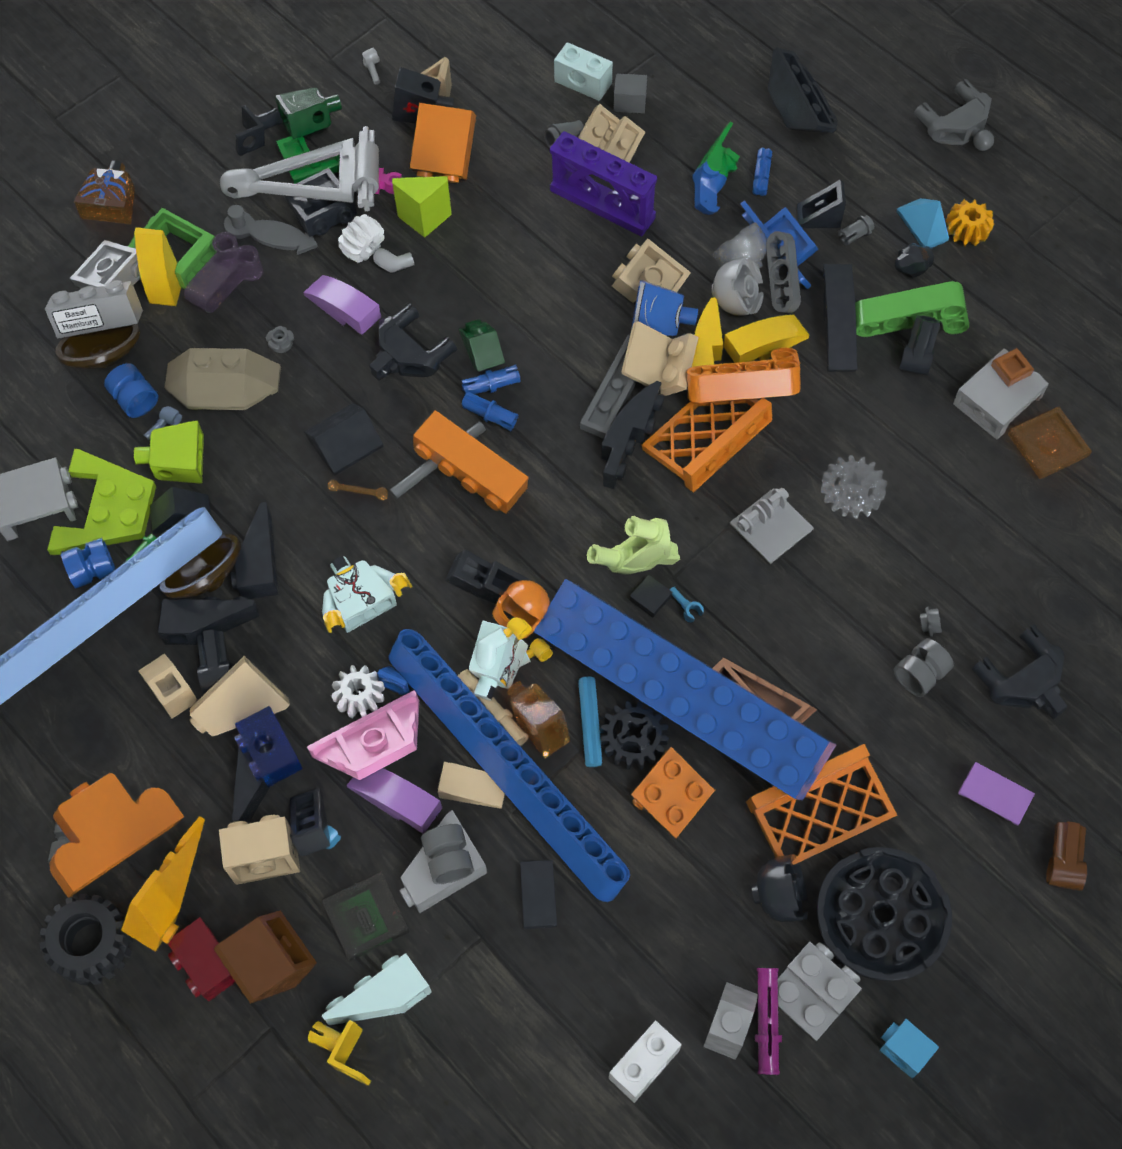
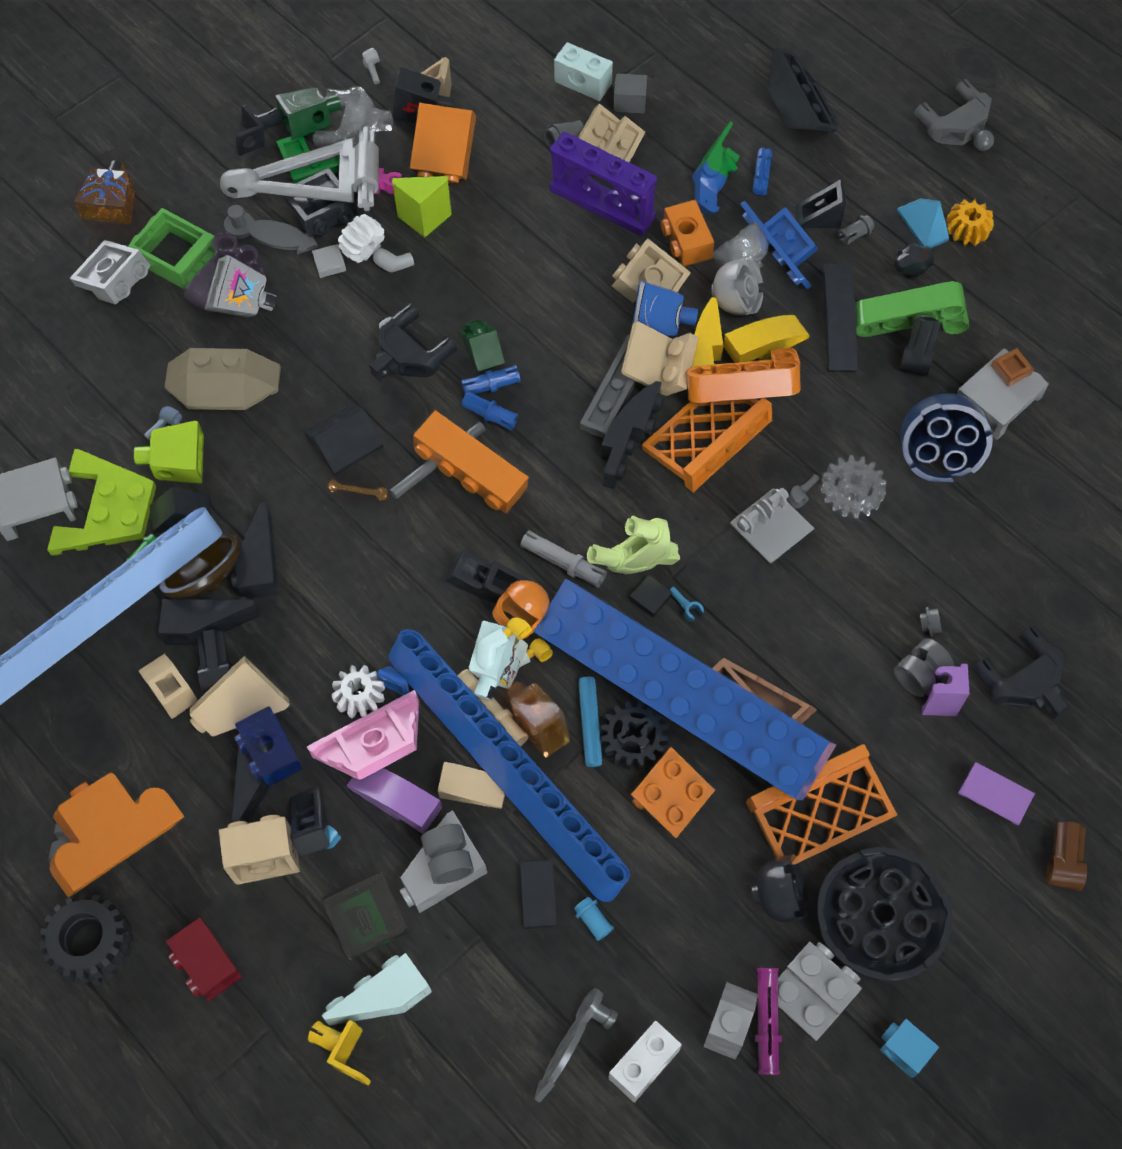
light grey brick [45,281,143,339] -> none
dark brown dish [55,324,140,369] -> none
blue wheel [61,537,116,589] -> none
blue wheel [104,364,158,418] -> none
light orange wedge [121,816,205,952] -> none
yellow slope [134,228,181,306] -> none
reddish brown slope [214,910,317,1004] -> none
dark grey plate [266,326,294,353] -> none
medium lavender slope [303,275,381,335] -> none
light aqua torso [322,556,413,633] -> none
dark grey beam [766,231,801,313] -> none
clear orange plate [1008,407,1092,479] -> none
none -> light grey torso [205,255,277,317]
none -> light grey tile [312,244,346,278]
none -> clear connector [313,86,394,147]
none -> light grey pin [520,530,607,588]
none -> dark grey brick [534,988,618,1103]
none -> dark azure pin [574,897,614,941]
none -> orange brick [661,200,714,267]
none -> dark grey hand [788,474,819,509]
none -> dark blue cylinder [900,393,993,482]
none -> medium lavender hinge [921,664,969,716]

